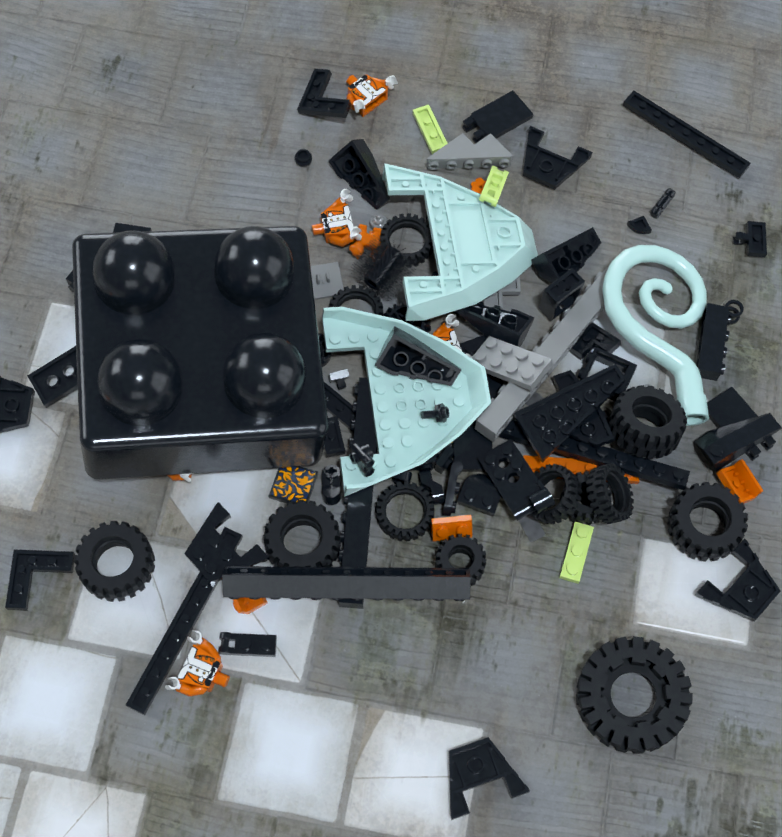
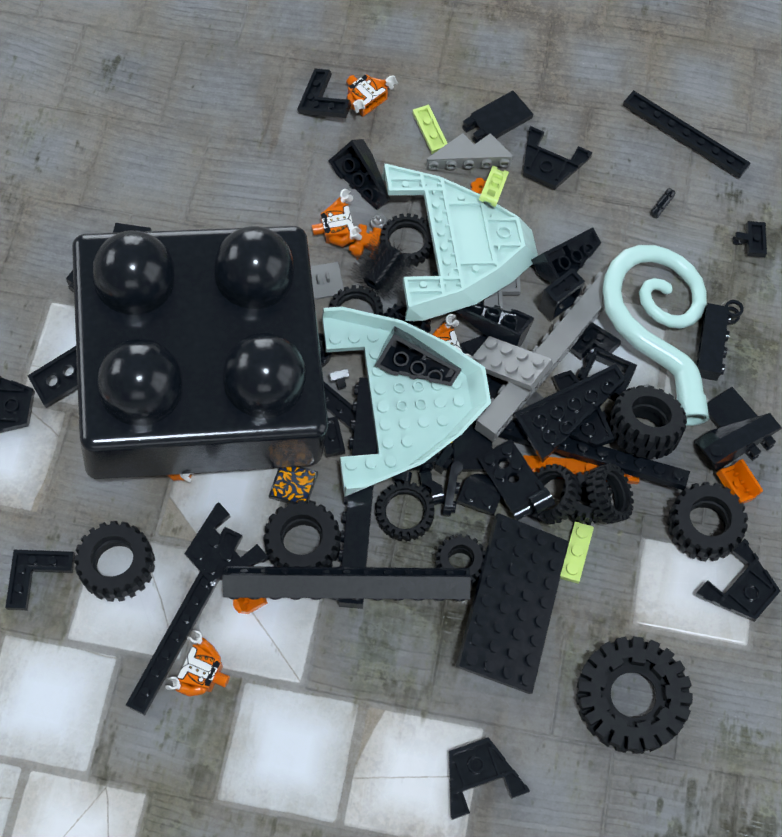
black plate [218,632,277,657] -> none
black plate [294,149,312,166] -> none
black piece [322,465,341,505] -> none
black plate [349,443,375,477] -> none
black plate [421,403,449,423] -> none
orange bracket [431,515,472,541] -> none
black tile [627,216,652,234] -> none
none -> black plate [456,513,569,694]

